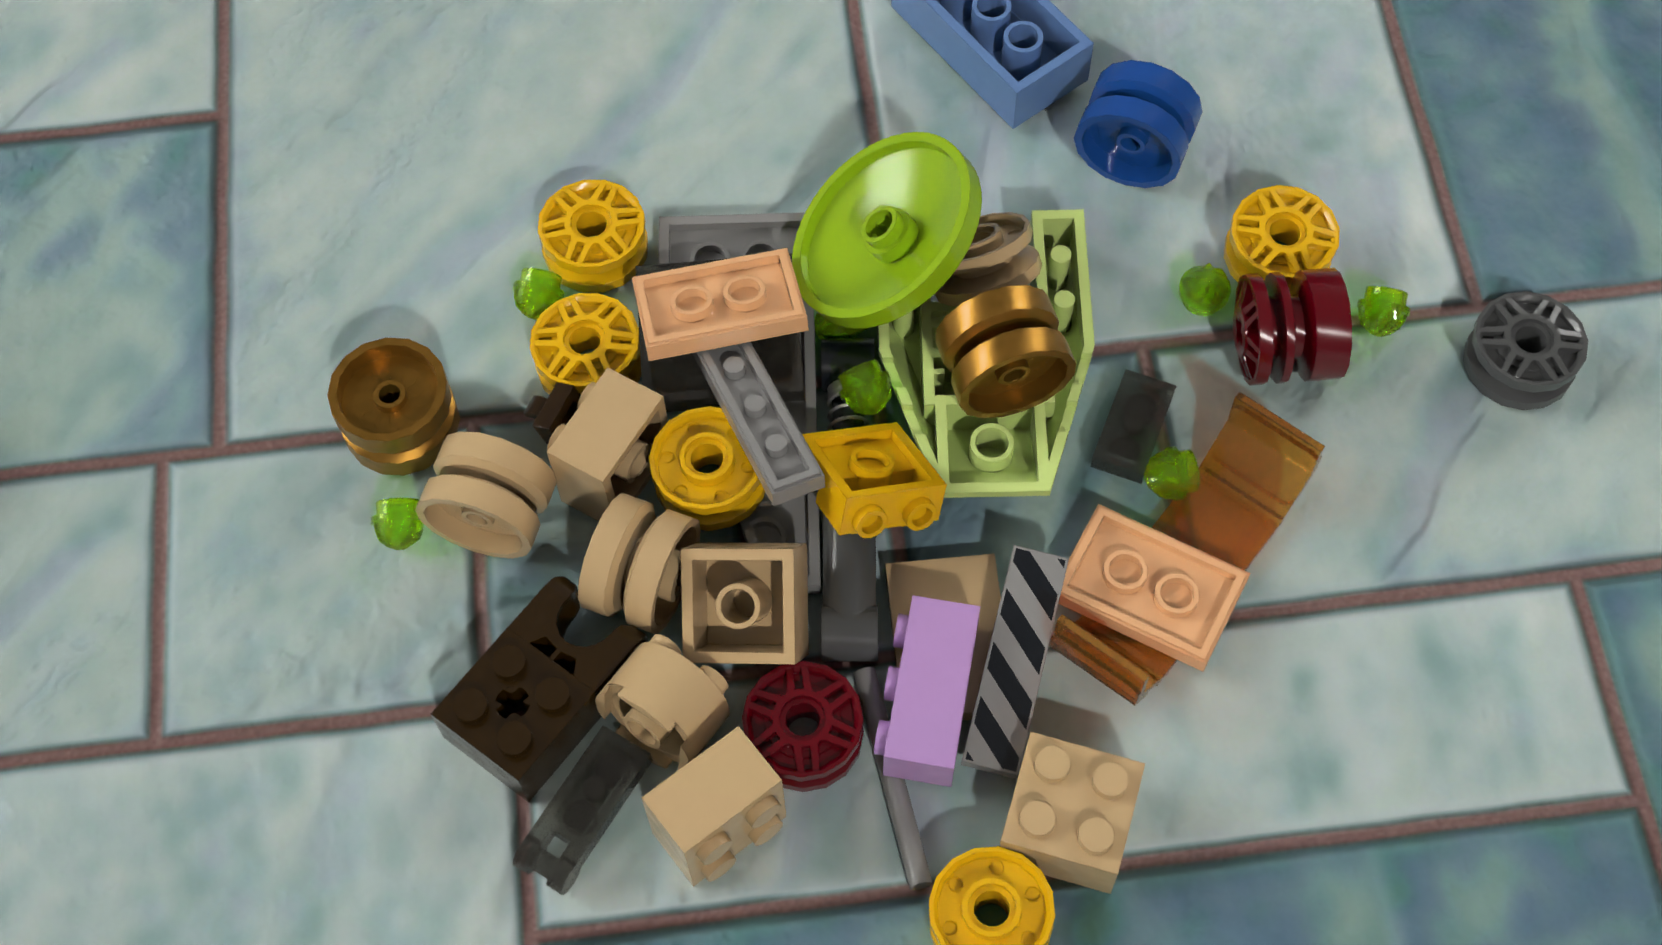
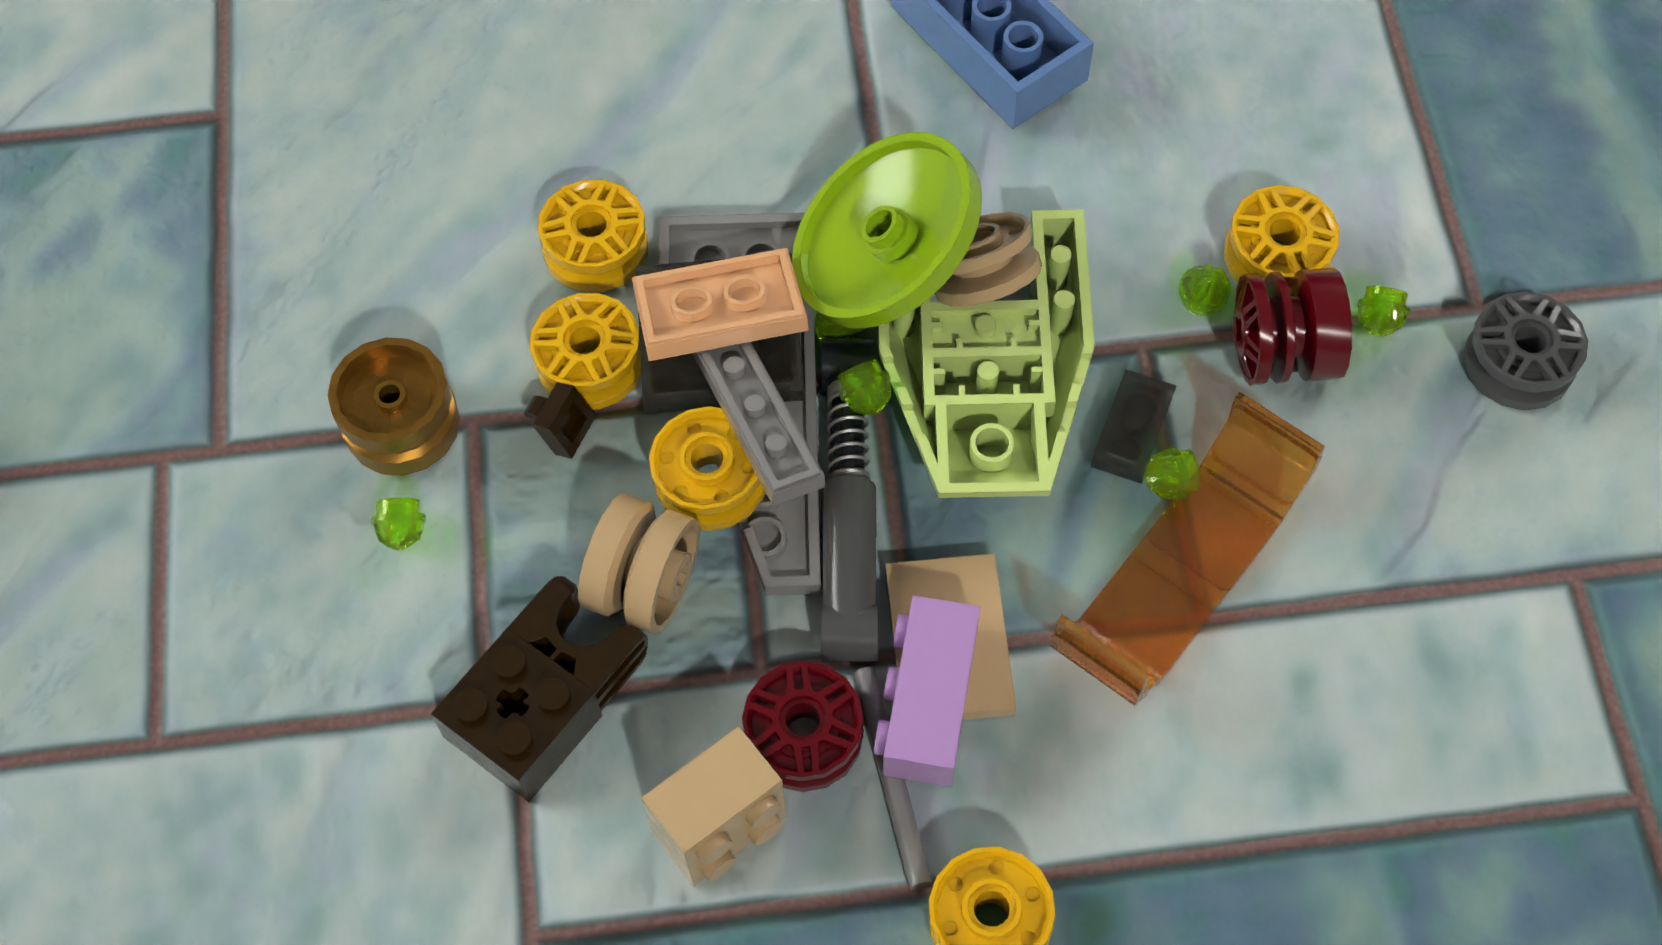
tan wheel [415,431,557,559] -> none
clear neon green plate [512,268,565,320] -> none
clear smoke plate [513,726,653,895] -> none
tan brick [547,368,668,521] -> none
tan brick [595,634,730,770] -> none
tan brick [681,543,809,665] -> none
yellow plate [802,422,947,538] -> none
pearl gold wheel [935,285,1076,418] -> none
tile [961,545,1069,779] -> none
tan brick [999,731,1145,894] -> none
light nougat tile [1059,504,1251,672] -> none
blue wheel [1074,60,1203,188] -> none

